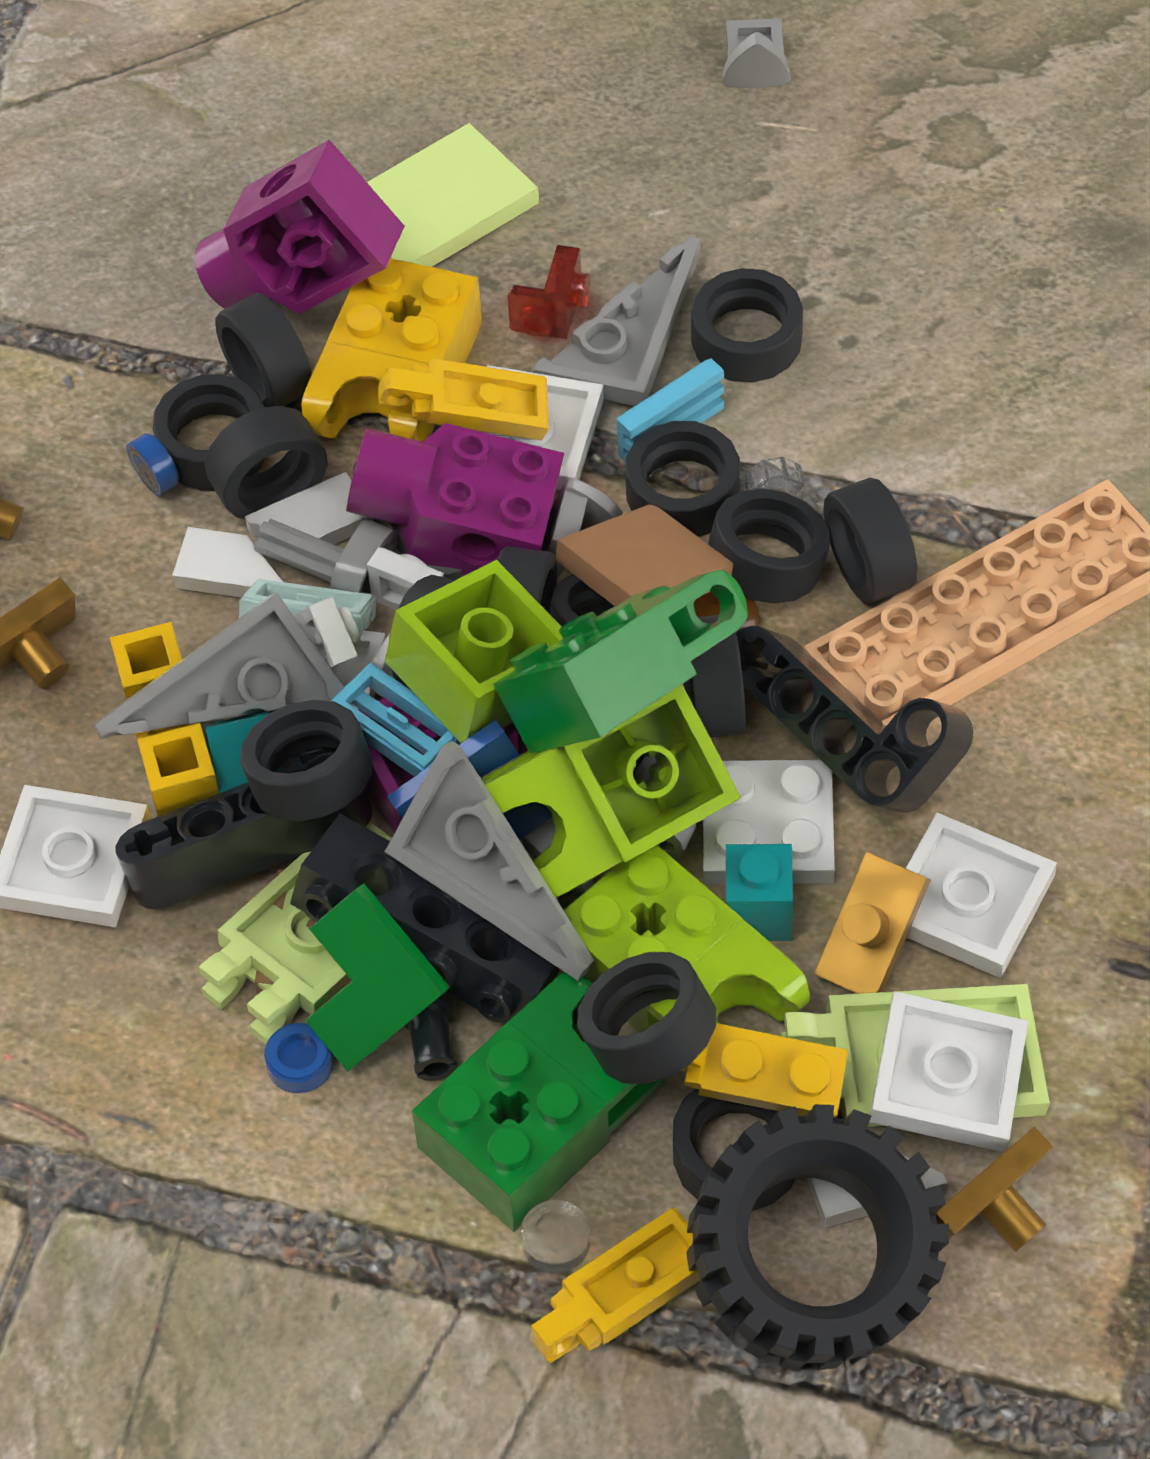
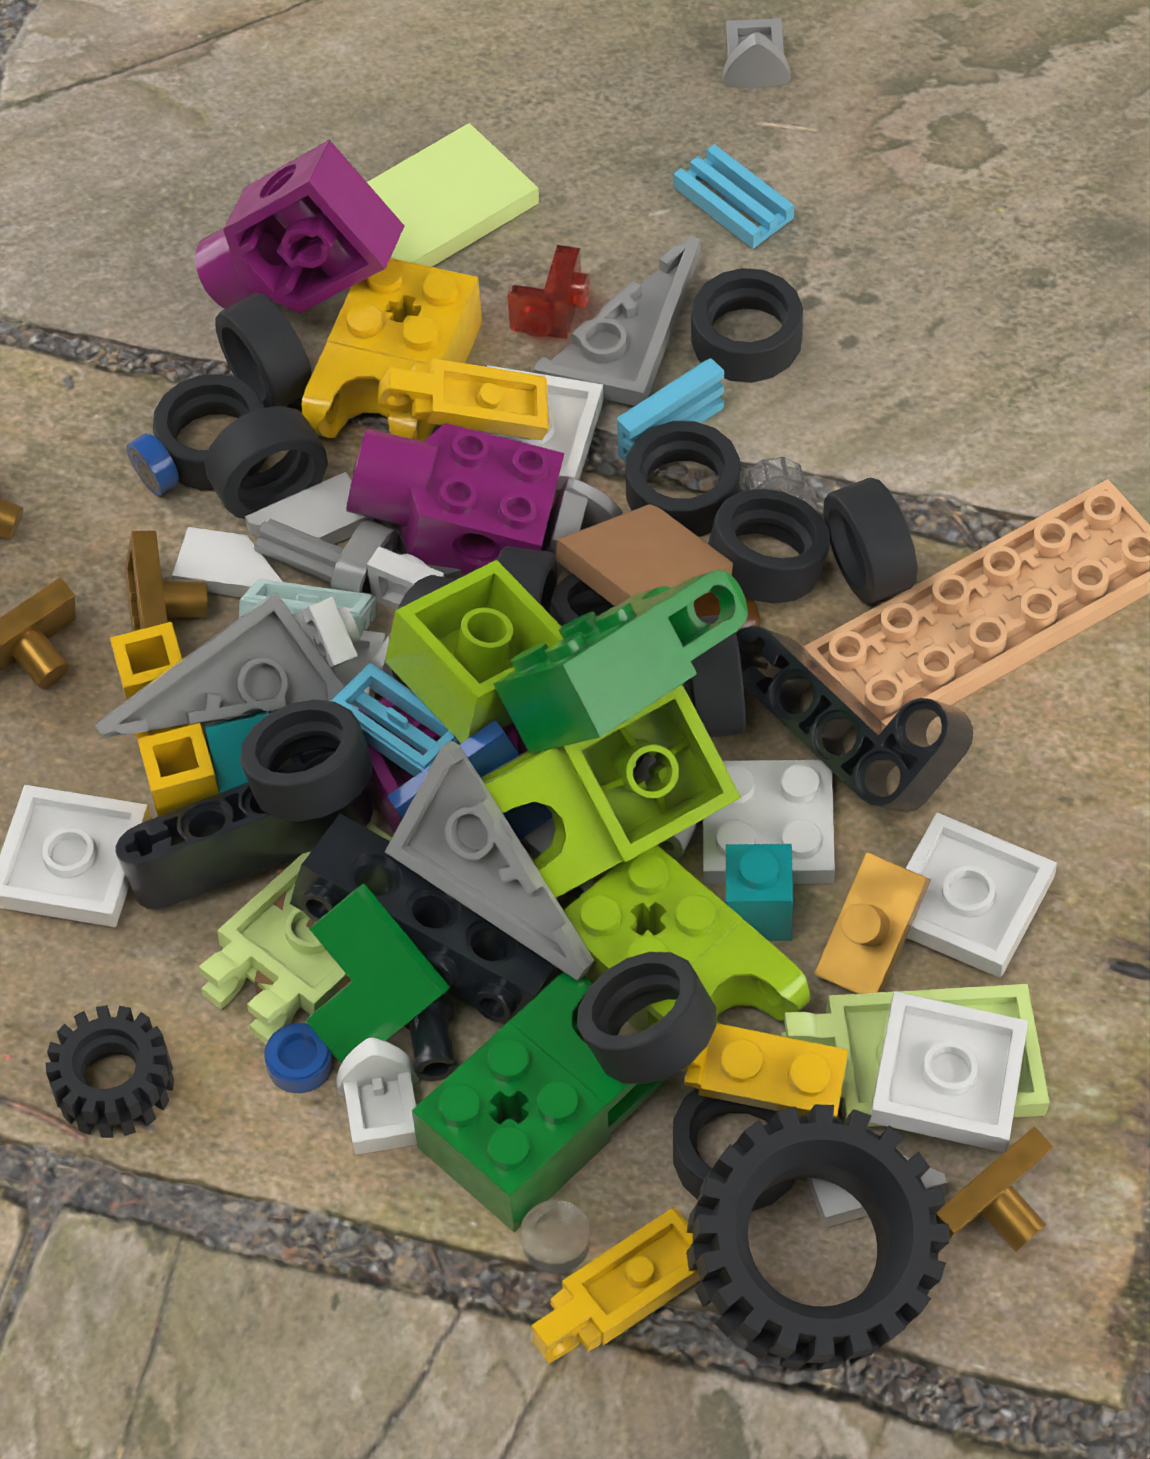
none -> black tyre [45,1005,174,1138]
none -> pearl gold tile [124,531,207,632]
none -> white tile [336,1038,419,1155]
none -> medium azure tile [673,144,794,249]

